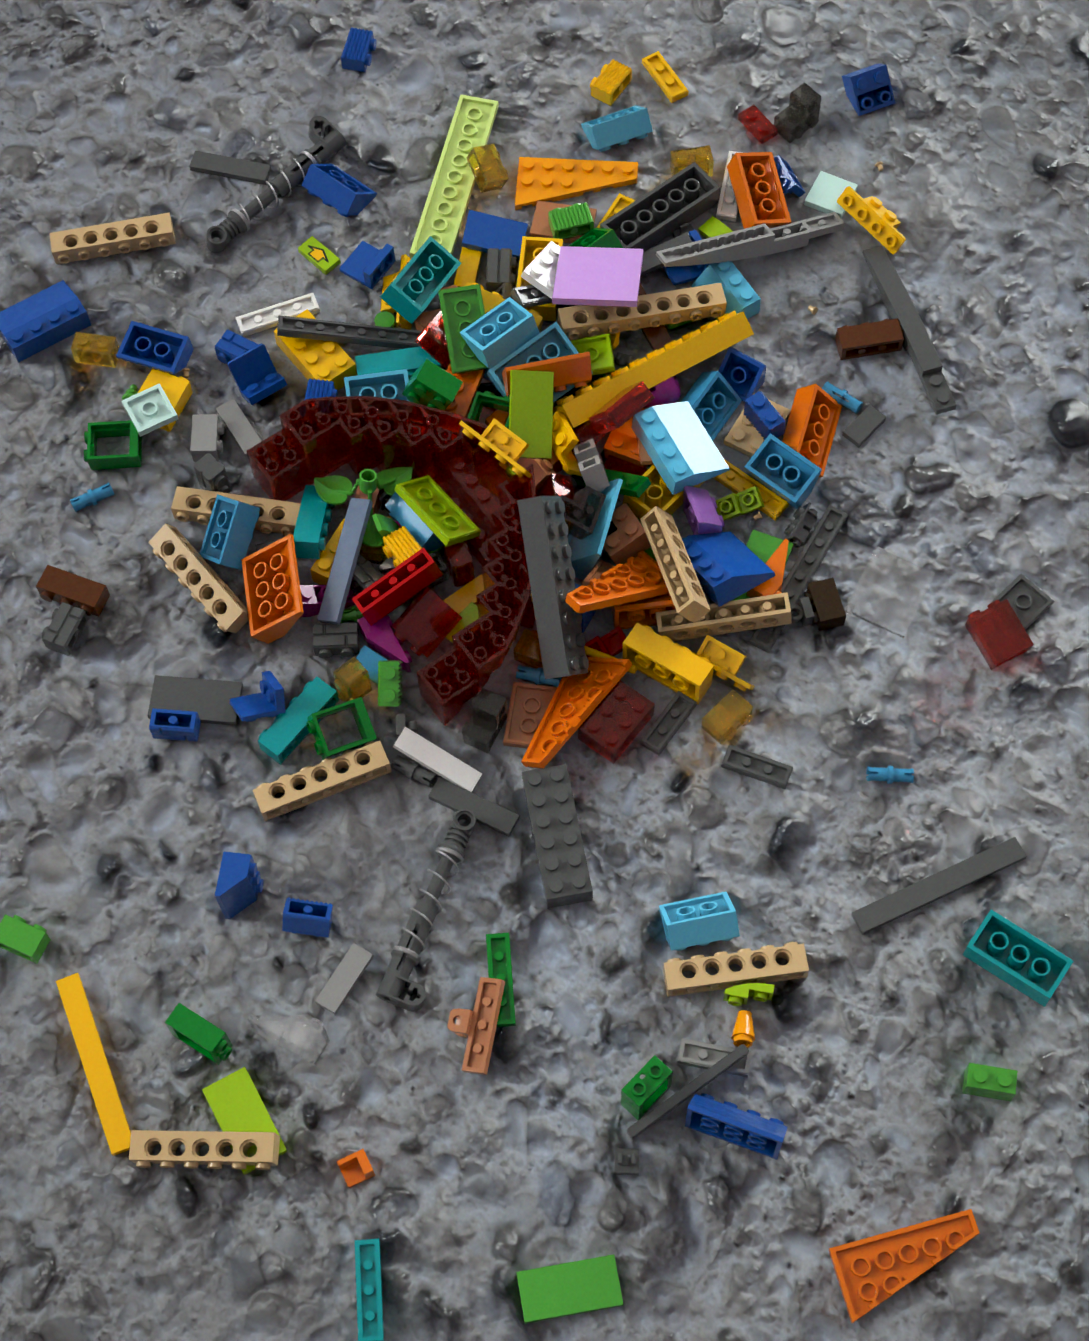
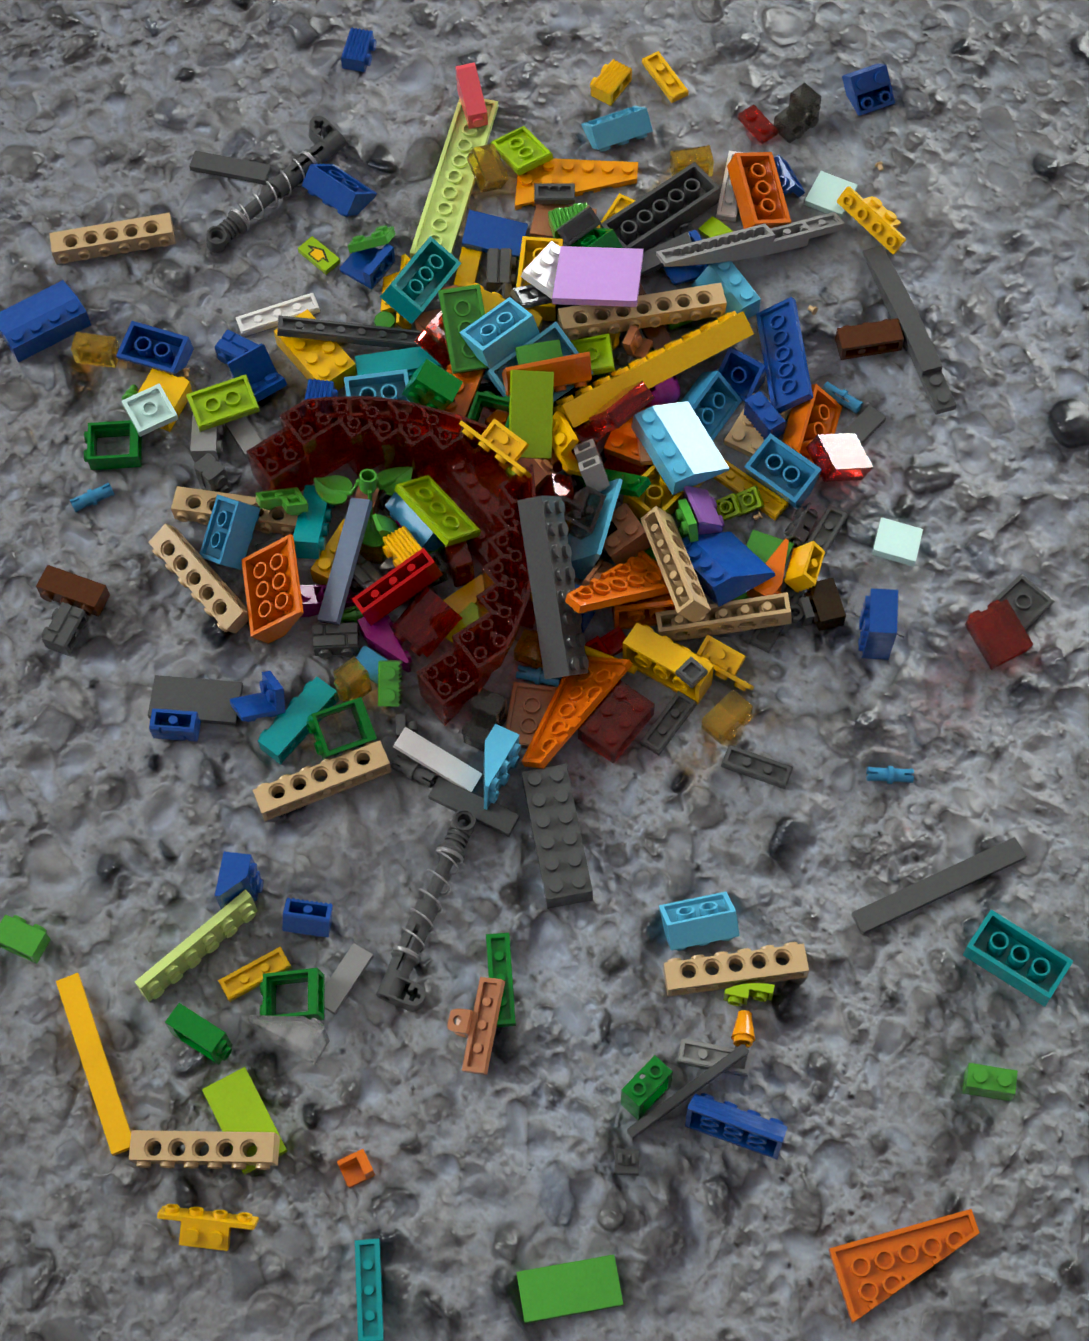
none -> yellowish green plate [135,889,258,1002]
none -> yellow bracket [157,1204,259,1251]
none -> lime tile [186,374,260,432]
none -> yellow tile [218,946,292,1002]
none -> bright green plate [255,487,309,515]
none -> green window [260,968,325,1026]
none -> bright green plate [347,225,396,253]
none -> coral slope [455,62,488,129]
none -> medium azure slope [484,724,521,810]
none -> lime tile [490,126,553,176]
none -> bright green slope [515,339,563,365]
none -> dark grey plate [534,183,575,204]
none -> dark grey tile [556,206,601,246]
none -> nougat bracket [622,325,653,359]
none -> bright green plate [675,498,699,542]
none -> dark grey tile [675,657,708,688]
none -> blue plate [756,297,813,413]
none -> yellow brick [784,541,825,593]
none -> clear red brick [806,433,873,482]
none -> blue brick [858,588,898,660]
none -> light aqua tile [872,517,923,567]

